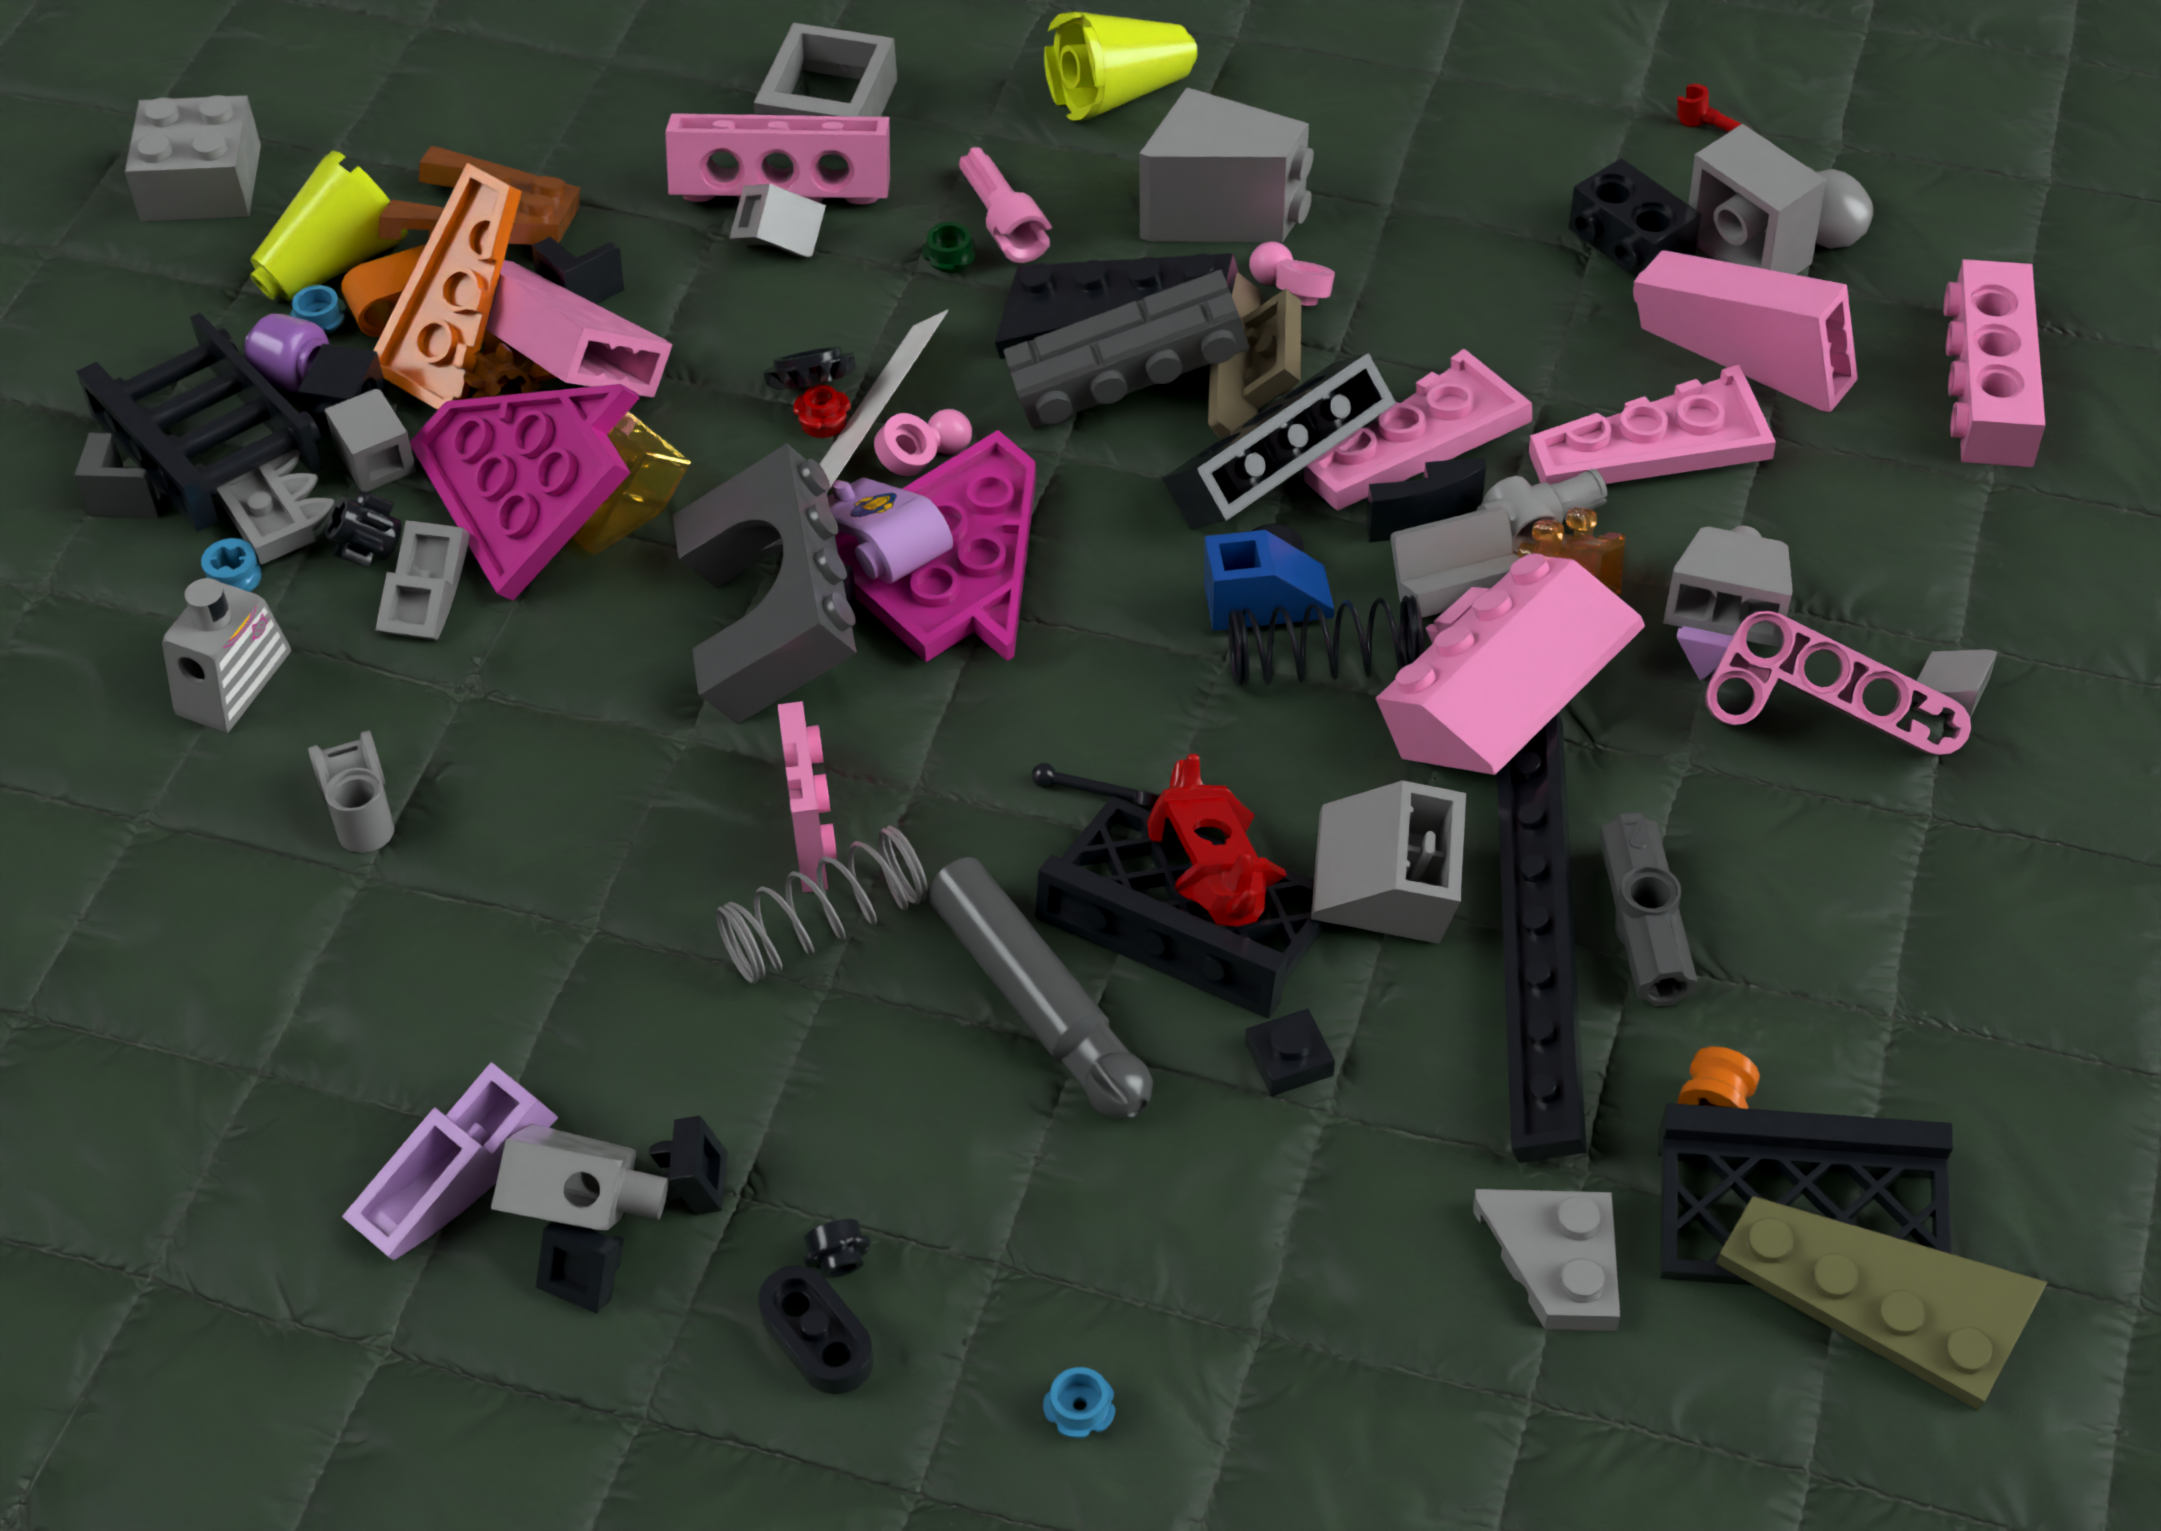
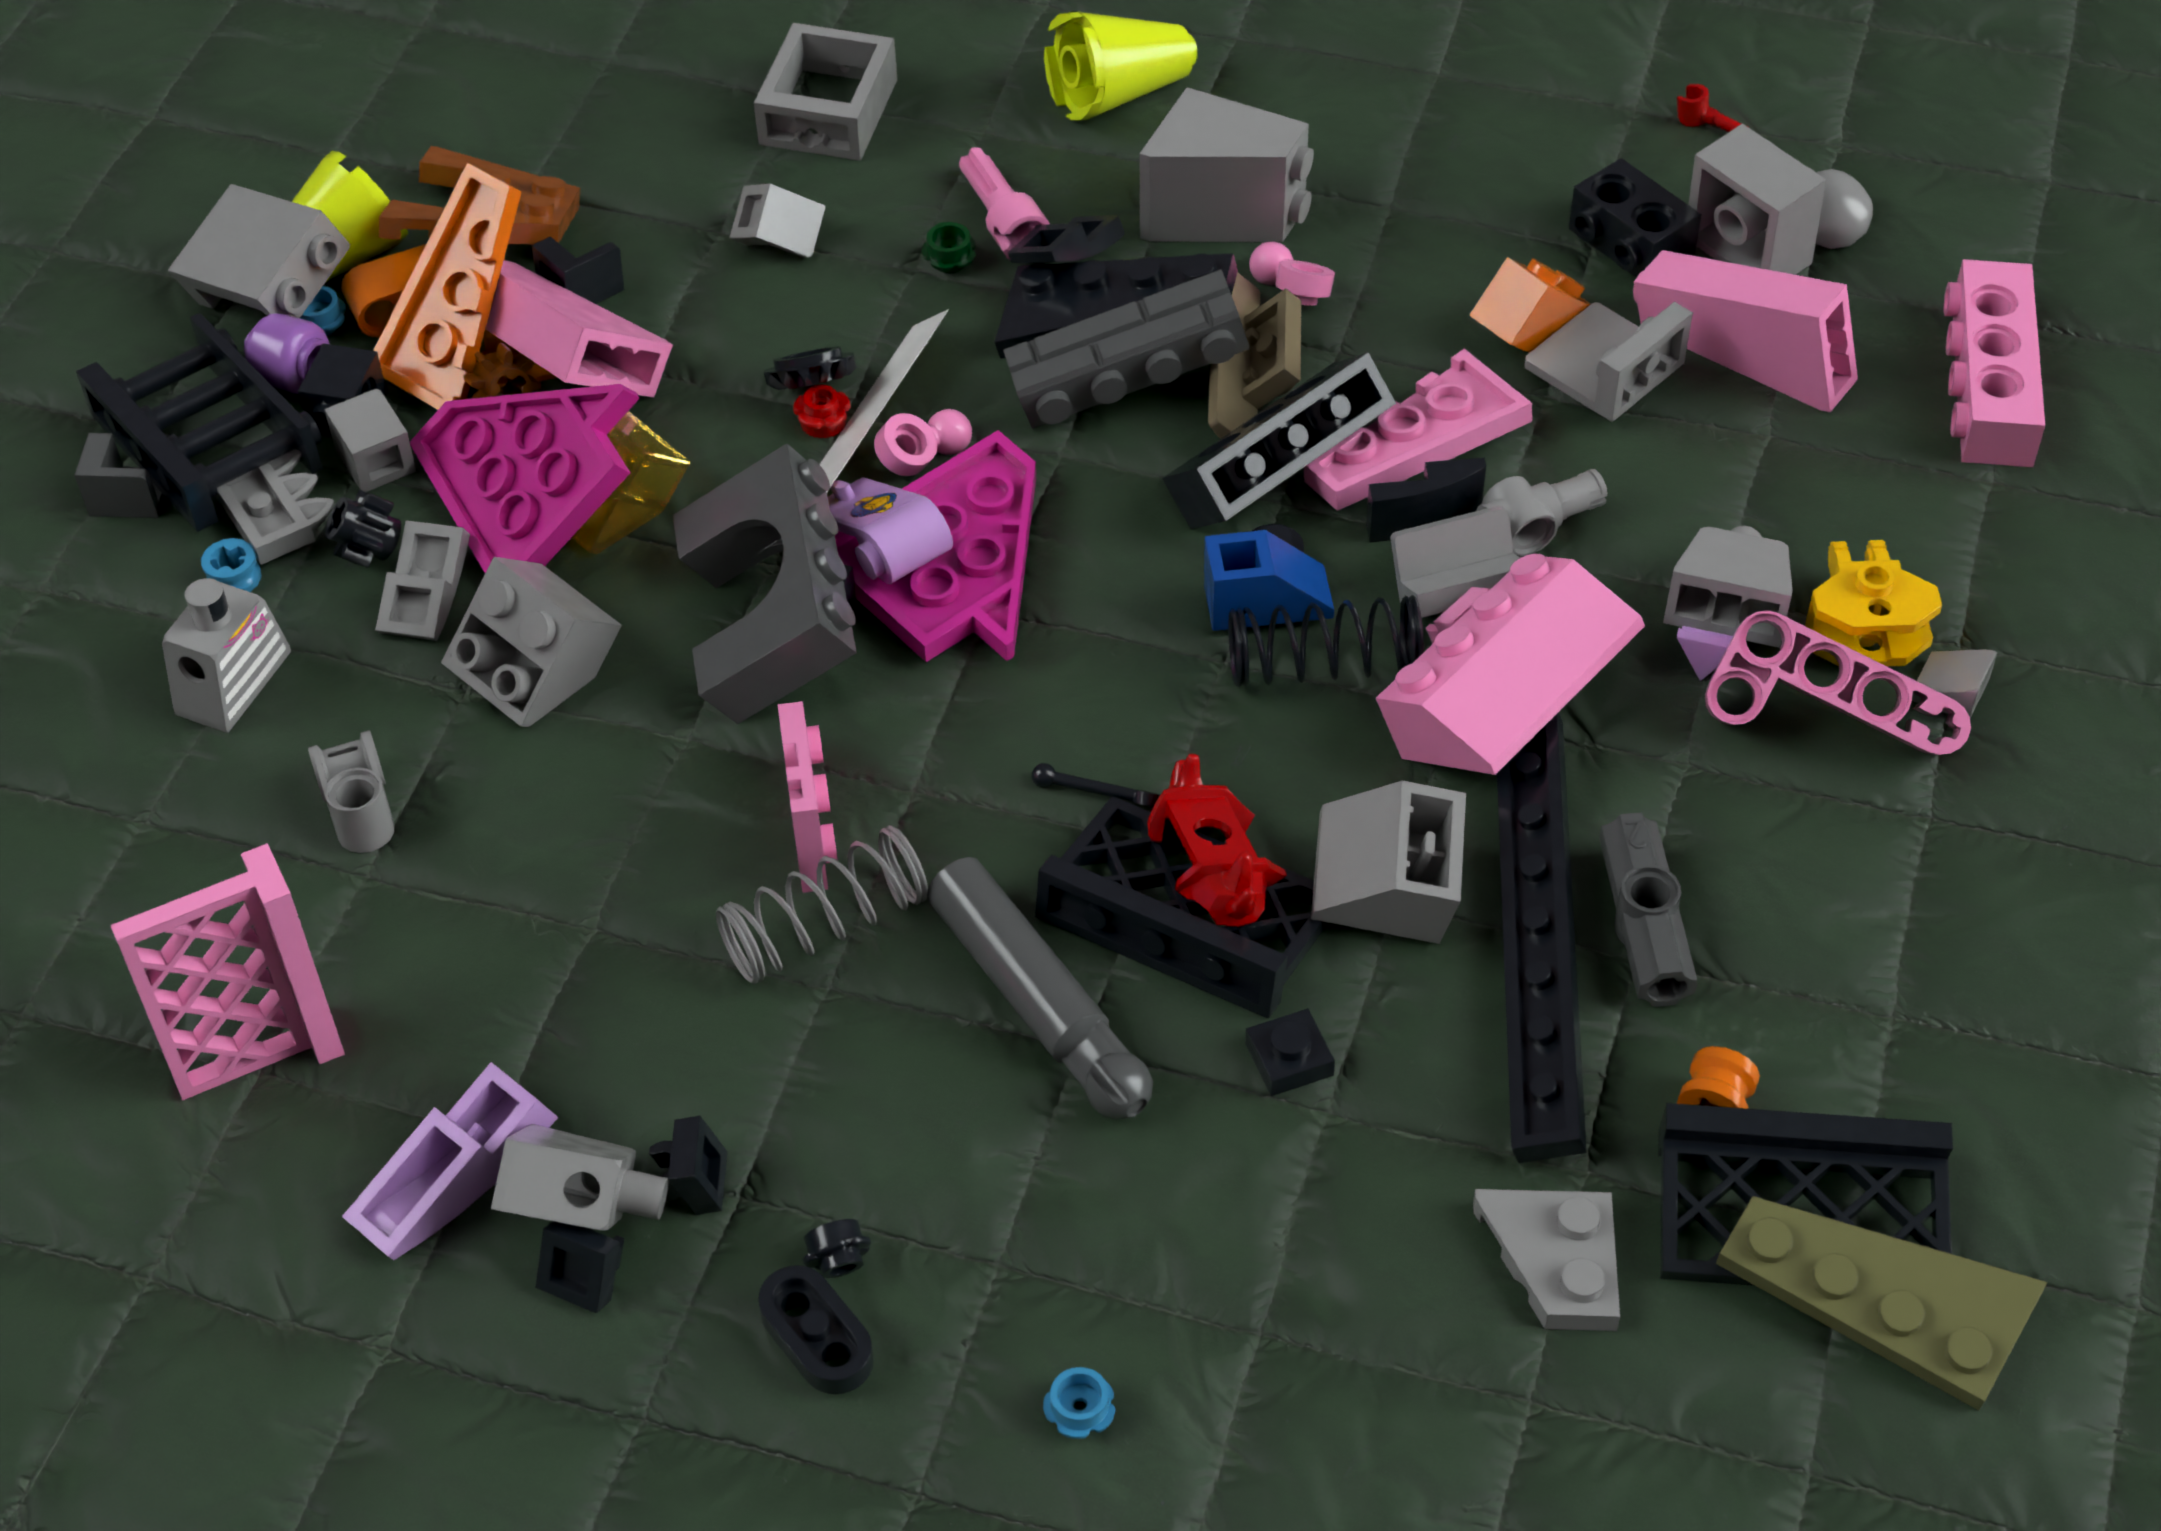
light grey brick [125,95,261,222] -> none
bright pink brick [665,114,890,204] -> none
clear orange piece [1517,507,1625,595] -> none
bright pink wing [1529,364,1776,485] -> none
none -> bright pink fence [110,843,345,1100]
none -> light grey panel [167,184,350,318]
none -> light grey slope [441,557,622,727]
none -> black slope [1008,215,1125,264]
none -> orange slope [1469,257,1591,353]
none -> light grey bracket [1524,302,1693,422]
none -> yellow hinge [1805,540,1942,667]

